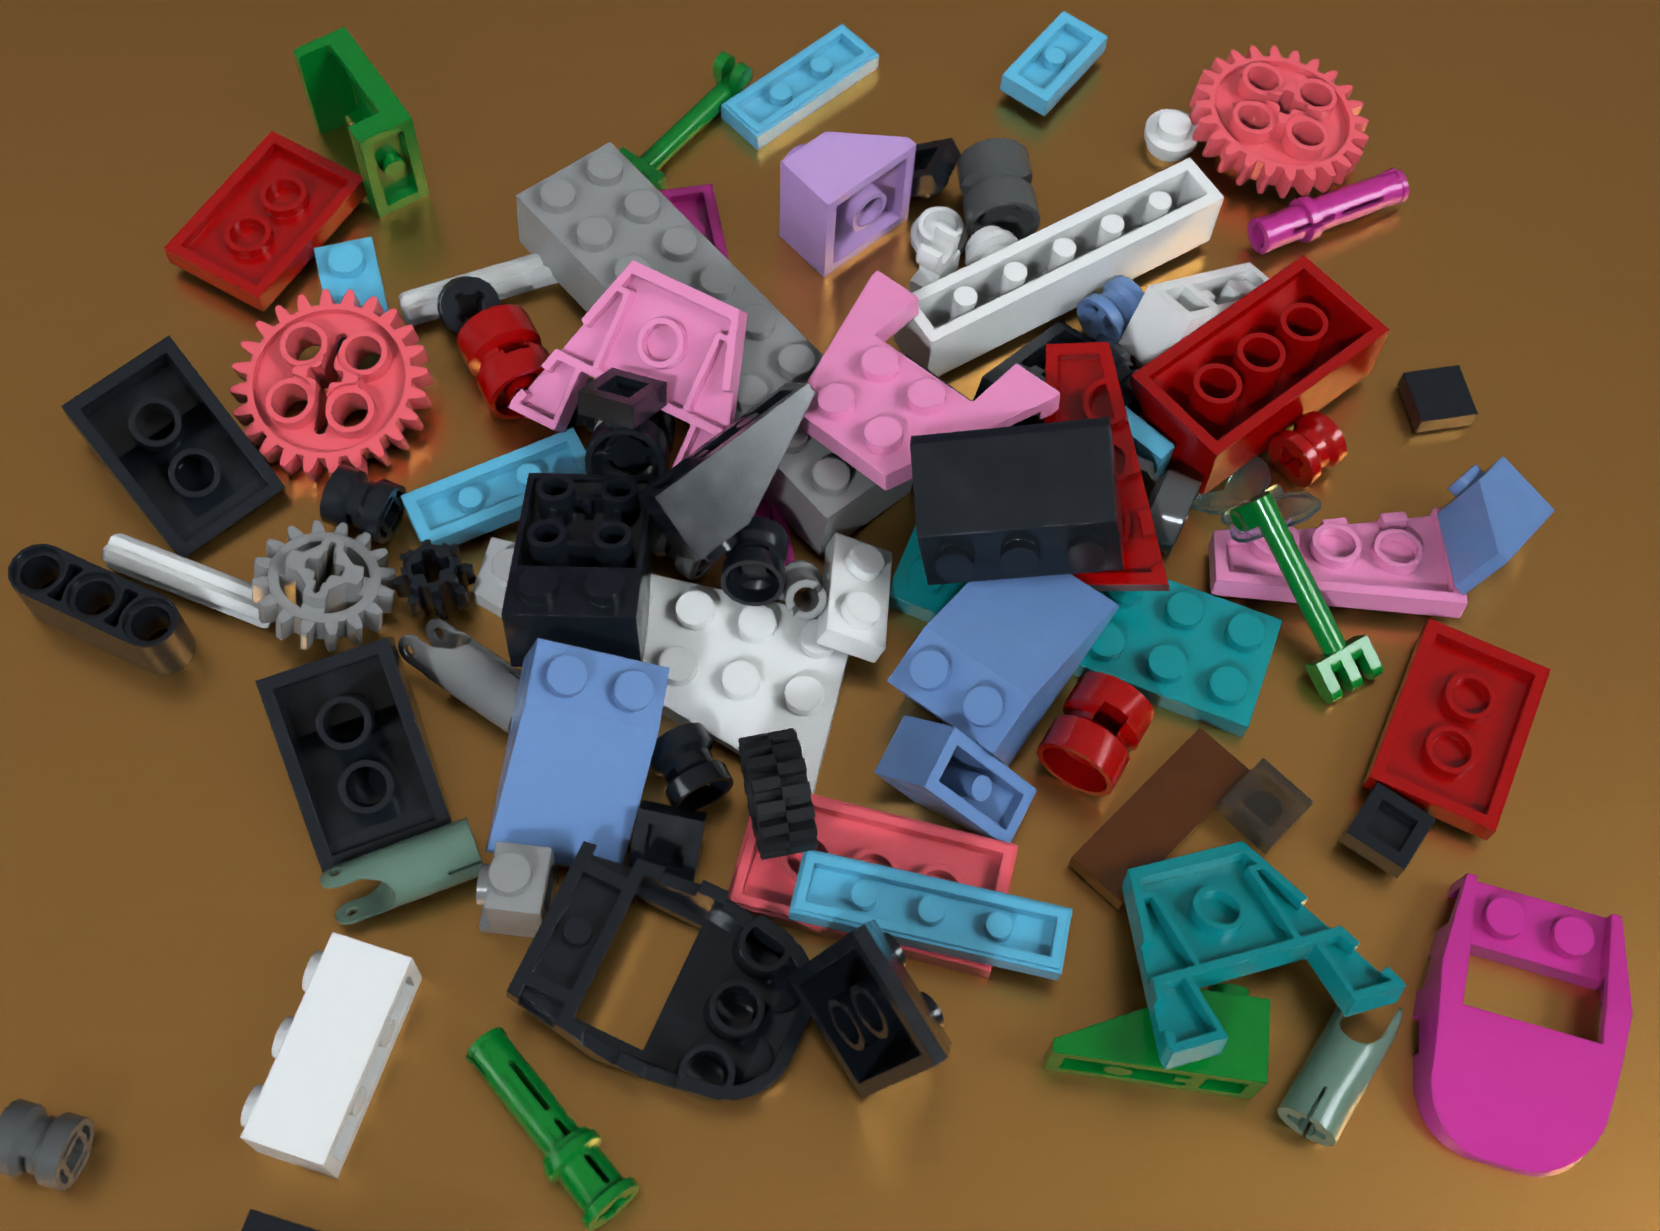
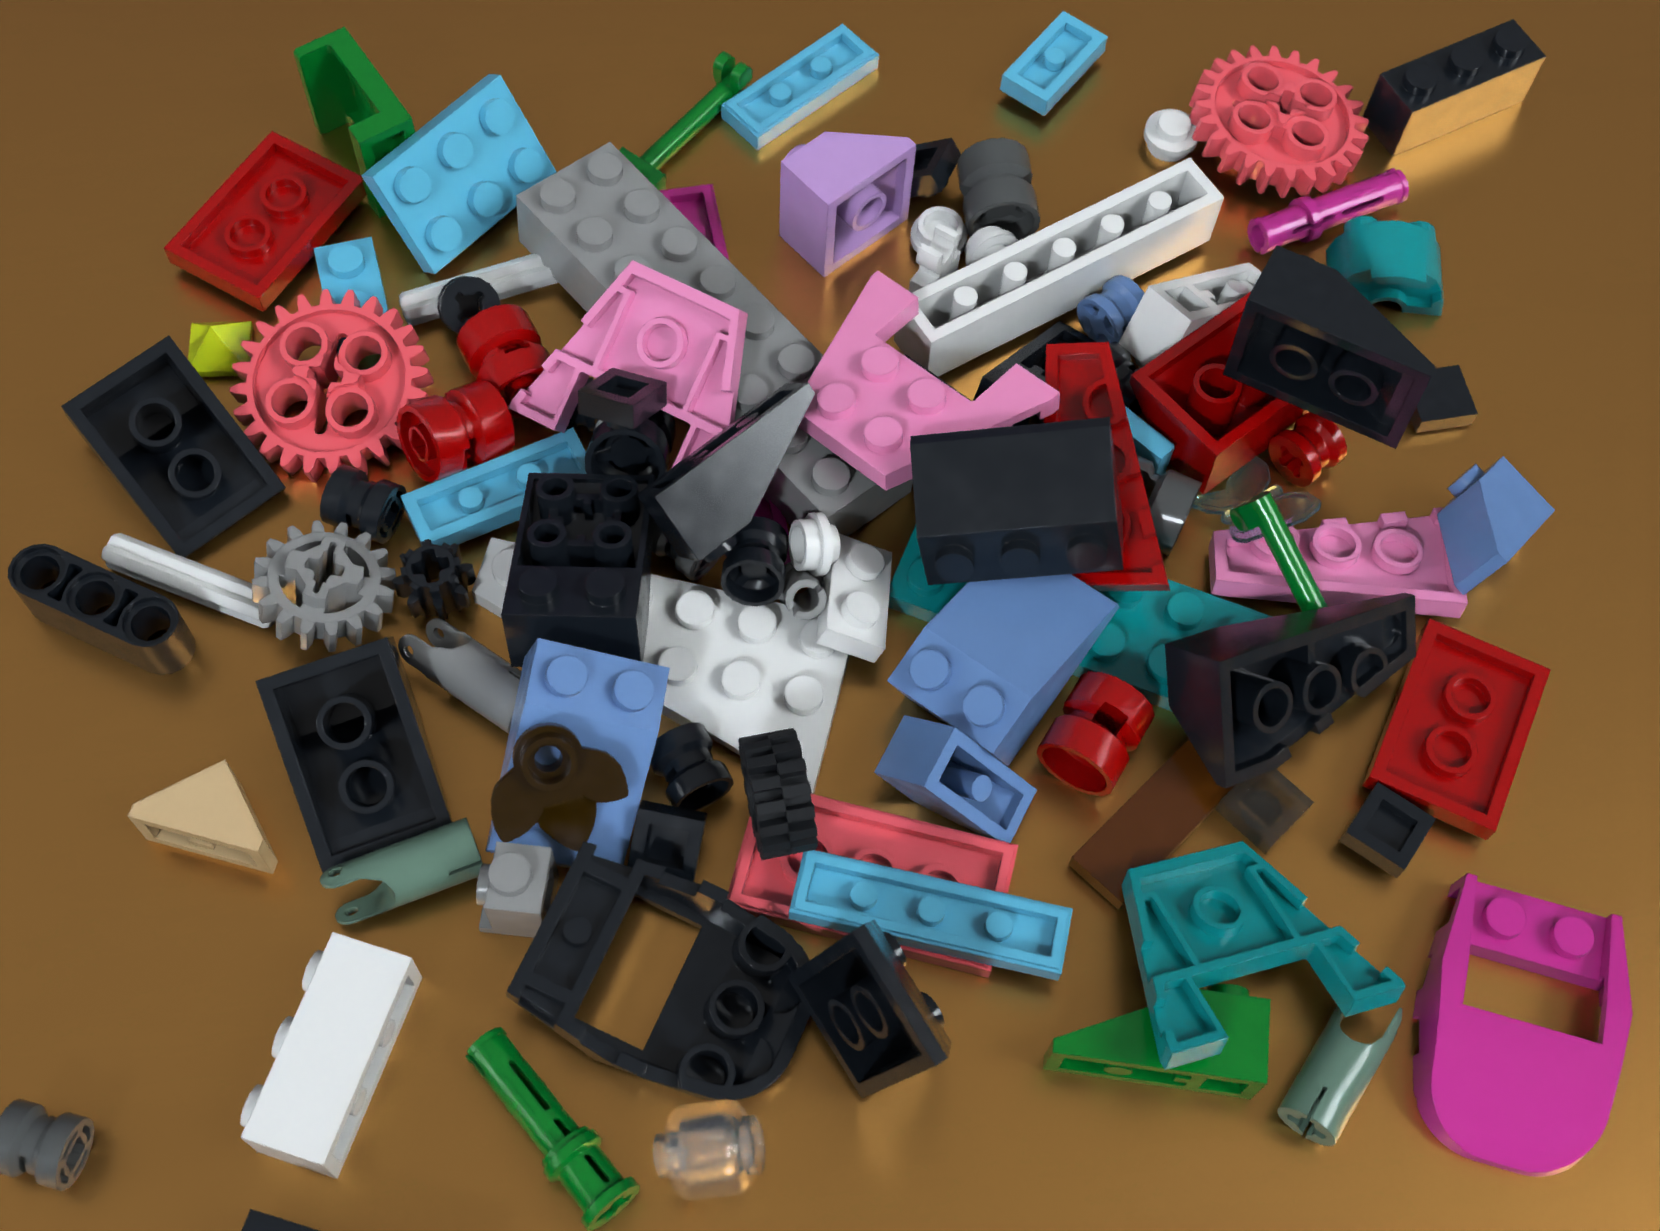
none -> tan slope [128,760,278,874]
none -> neon yellow slope [188,321,253,377]
none -> medium azure plate [361,74,557,274]
none -> red wheel [397,379,515,483]
none -> dark brown plate [491,722,628,852]
none -> clear head [653,1099,765,1201]
none -> white plate [788,512,840,577]
none -> black wedge [1165,593,1416,788]
none -> black slope [1223,245,1436,449]
none -> teal cylinder [1326,216,1444,316]
none -> black brick [1362,19,1546,157]

